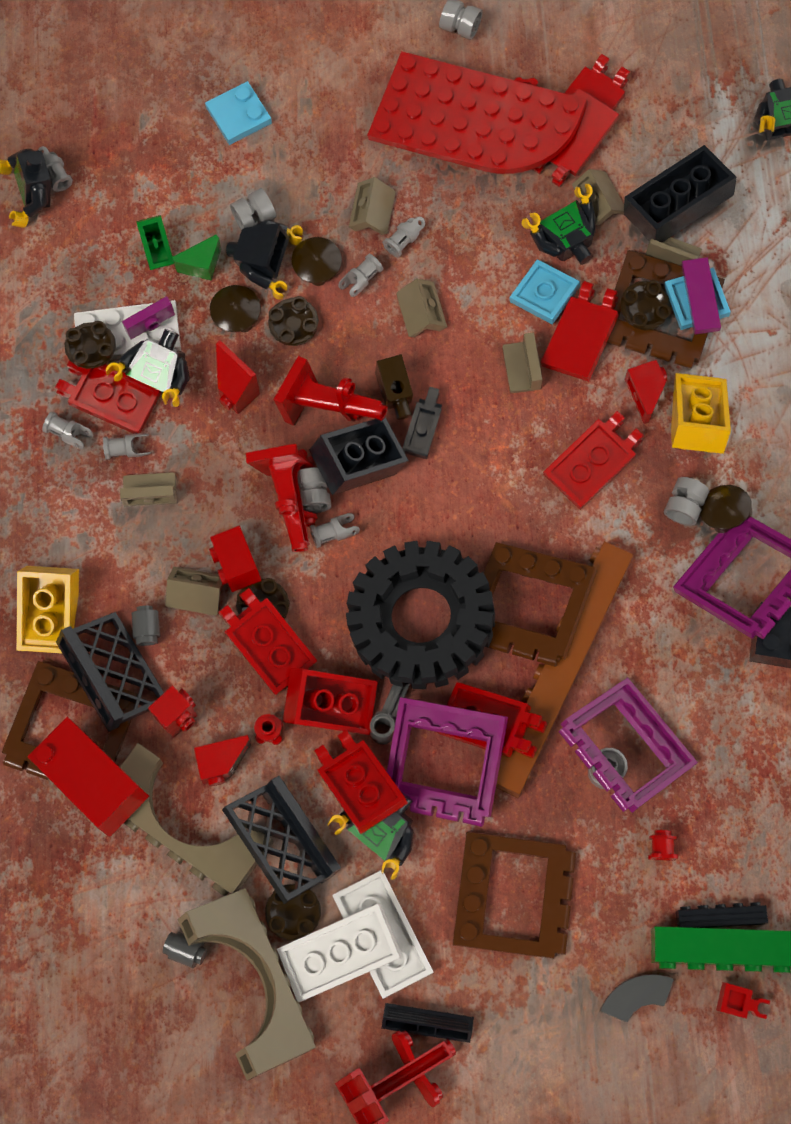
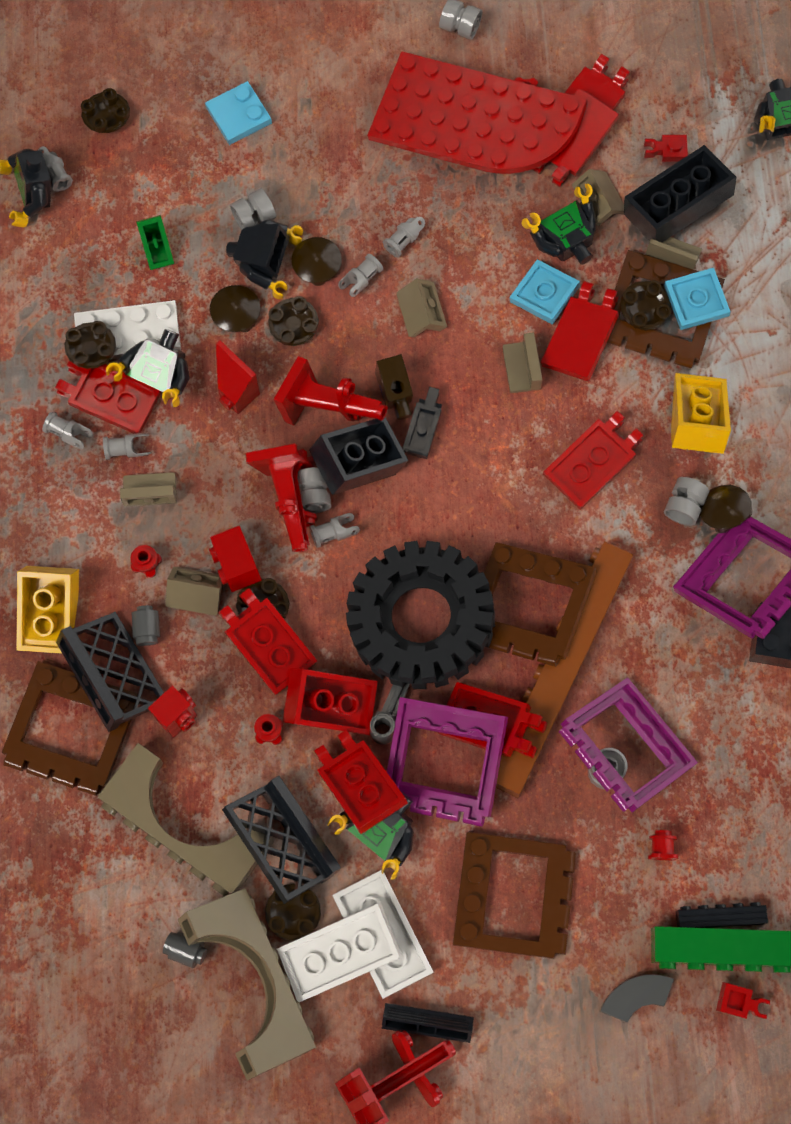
red brick [27,716,149,837] -> none
magenta plate [122,296,175,340] -> none
green slope [172,234,221,281] -> none
red slope [194,735,251,787] -> none
dark tan panel [349,177,395,235] -> none
red slope [625,360,667,424] -> none
magenta tile [681,257,721,334] -> none
none -> dark brown dish [81,88,130,133]
none -> red brick [130,545,162,578]
none -> red plate [644,135,688,162]

